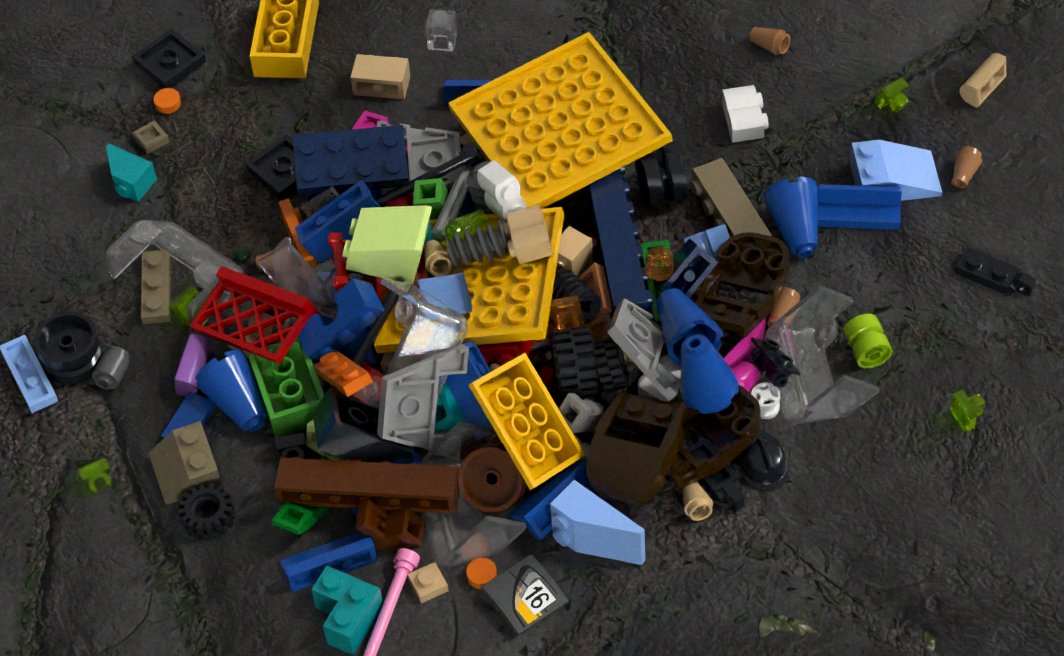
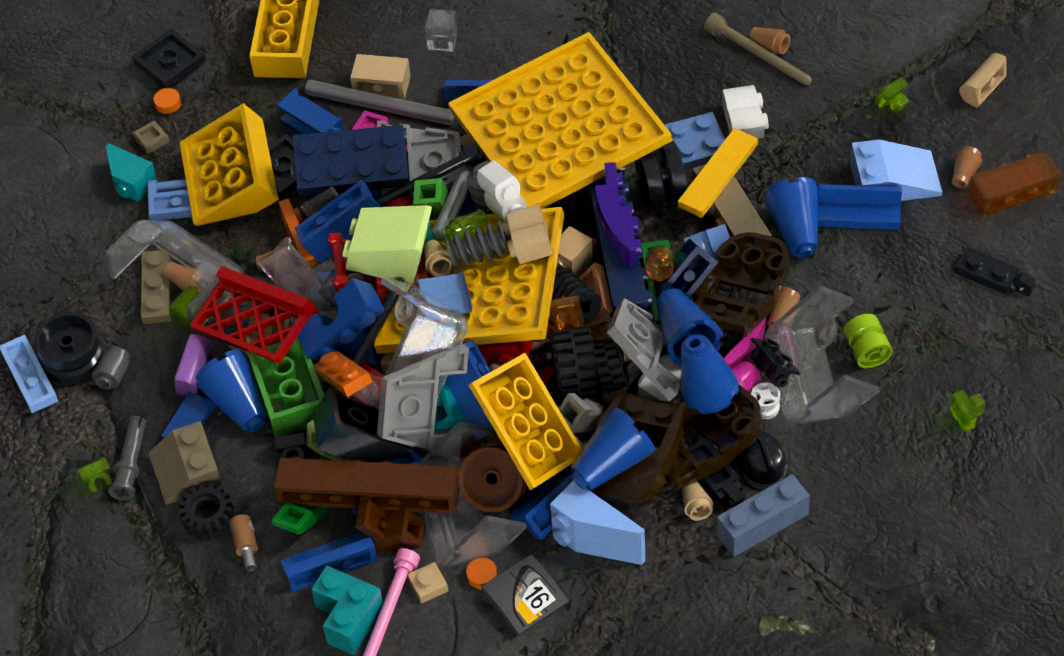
none -> dark grey pin [108,416,147,501]
none -> medium blue plate [148,179,192,222]
none -> medium nougat cone [164,261,207,296]
none -> yellow slope [180,103,279,226]
none -> medium nougat piece [229,515,258,571]
none -> blue window [277,87,344,134]
none -> light grey axle [305,80,455,126]
none -> blue cone [571,407,655,490]
none -> dark purple slope [595,162,641,268]
none -> medium blue plate [665,112,725,170]
none -> yellow tile [678,128,758,218]
none -> dark tan piece [704,12,812,86]
none -> sand blue brick [717,474,810,557]
none -> clear orange brick [968,151,1061,217]

